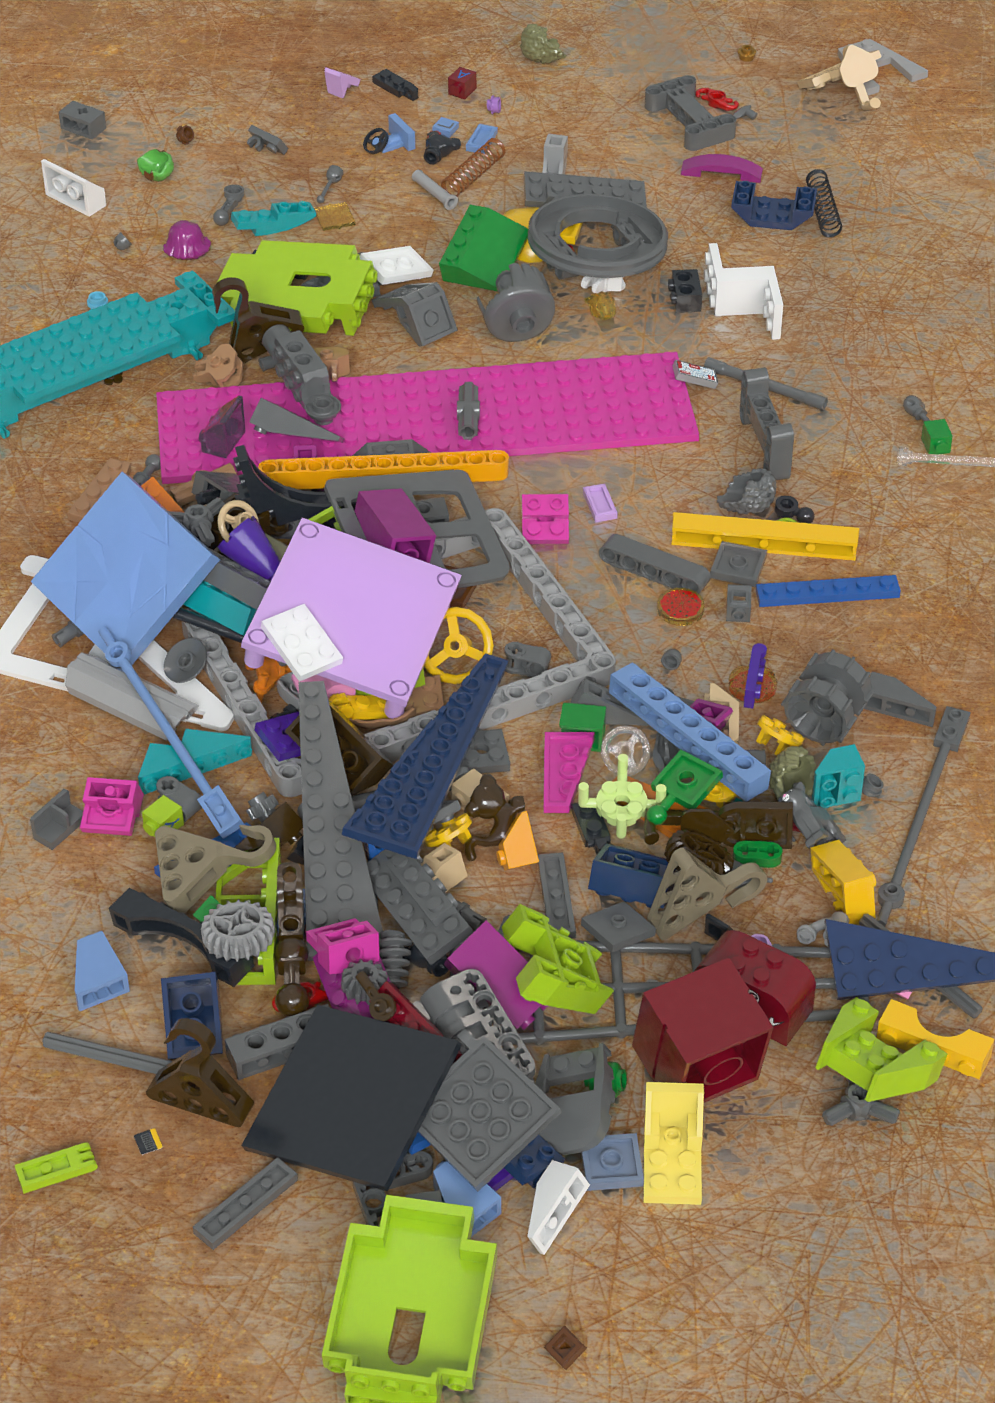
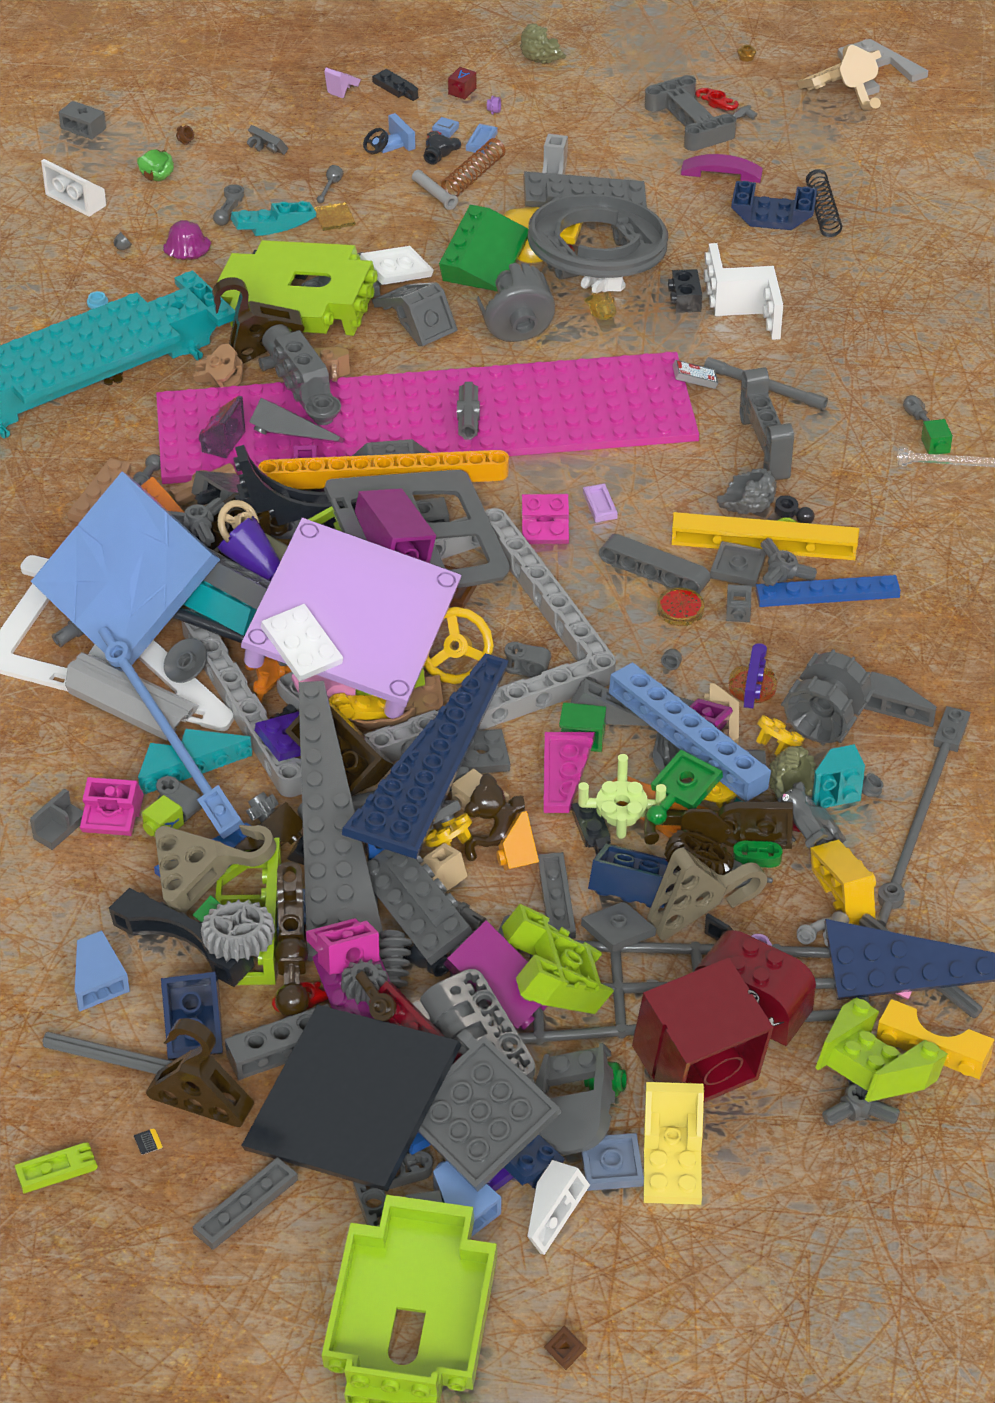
clear piece [601,726,650,776] -> none
none -> dark grey bush [761,538,817,587]

